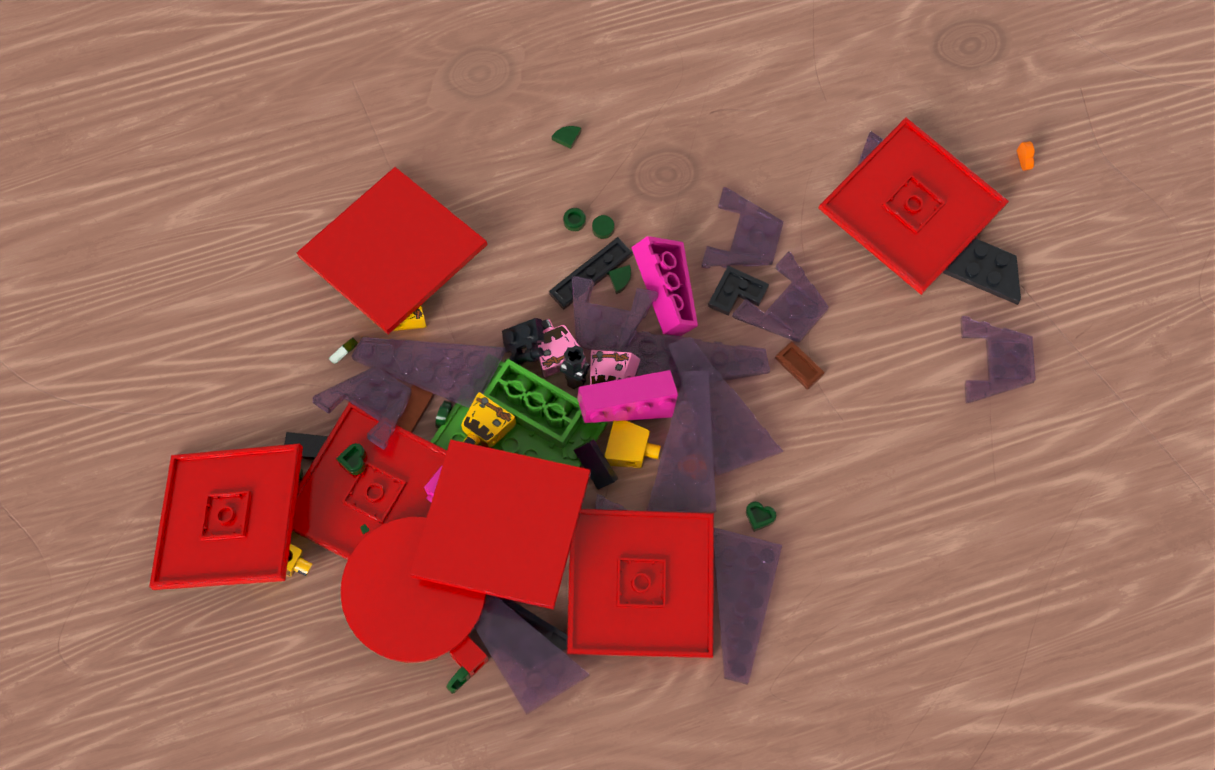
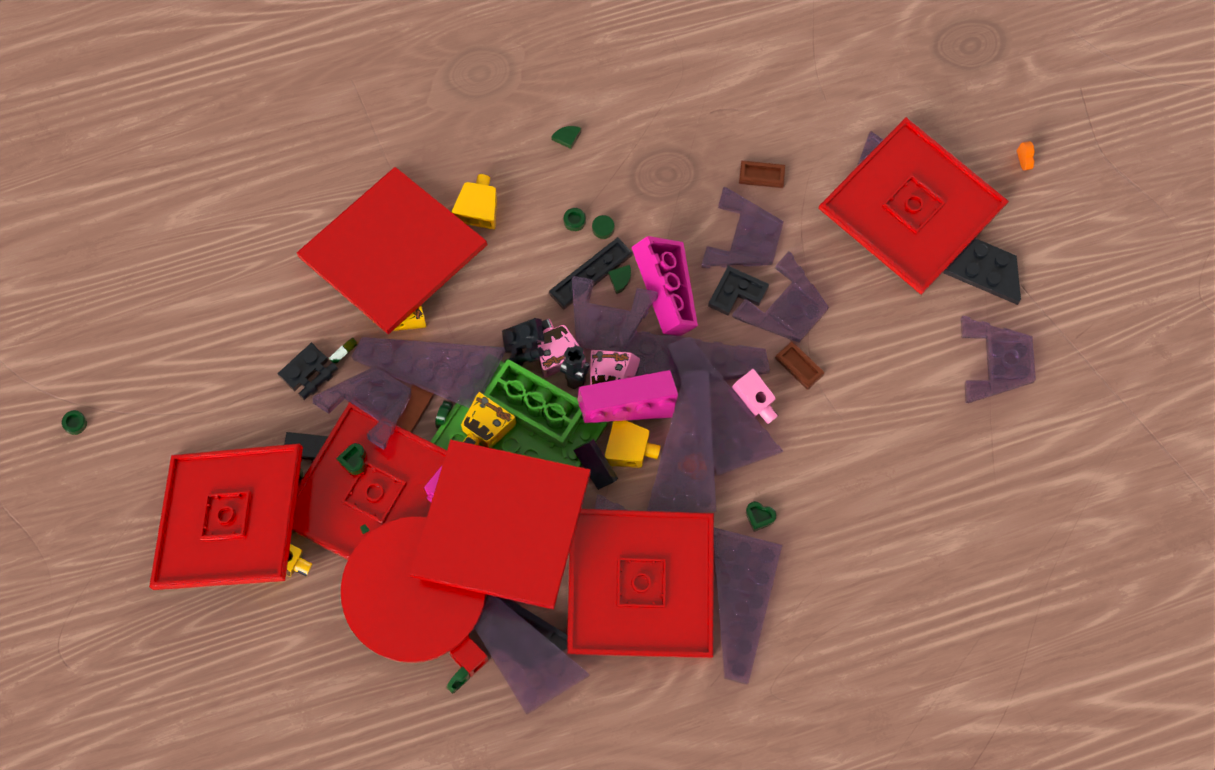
none -> dark green tile [61,410,87,435]
none -> black plate [277,342,338,400]
none -> yellow torso [452,174,497,230]
none -> bright pink torso [728,369,779,424]
none -> copper tile [739,160,785,188]

